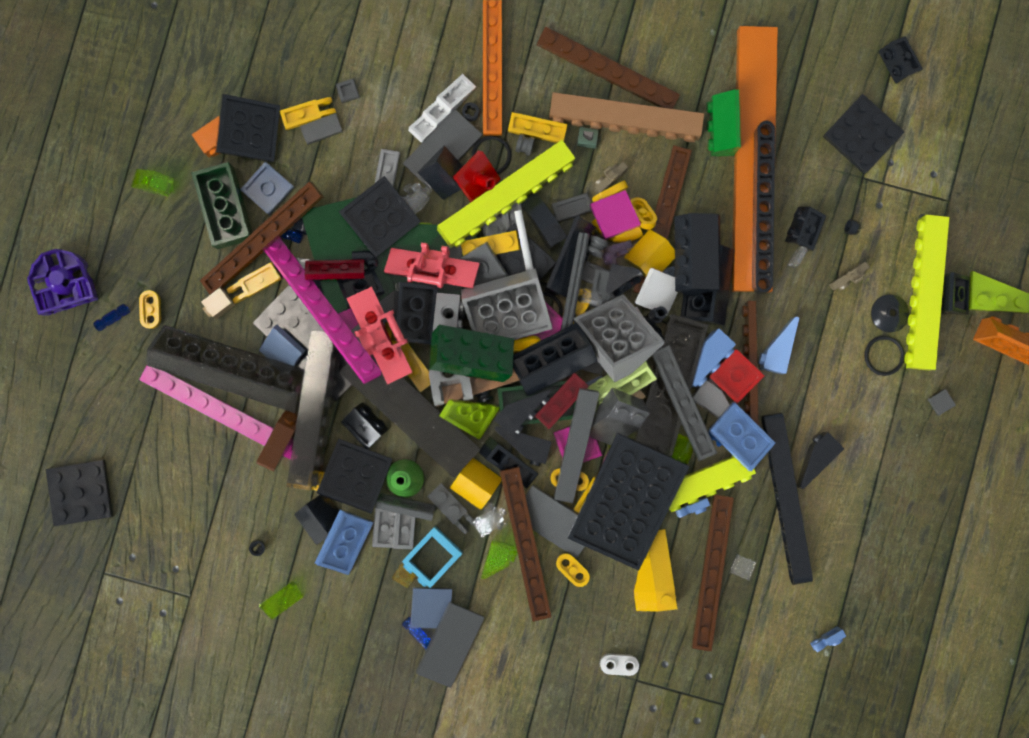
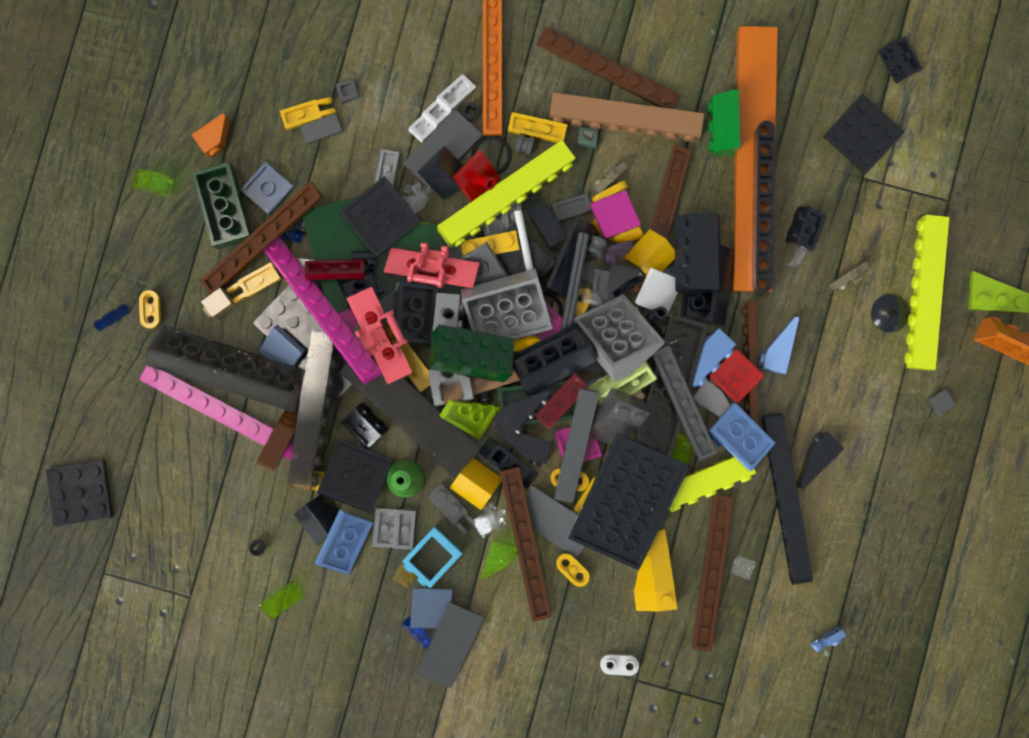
dark purple connector [27,249,99,316] -> none
black plate [215,94,280,163] -> none
dark grey tile [375,493,436,521] -> none
yellow plate [630,197,657,230] -> none
medium blue plate [675,497,710,518] -> none
black hinge [844,219,861,235] -> none
black tyre [864,336,905,376] -> none
black slope [941,272,971,315] -> none

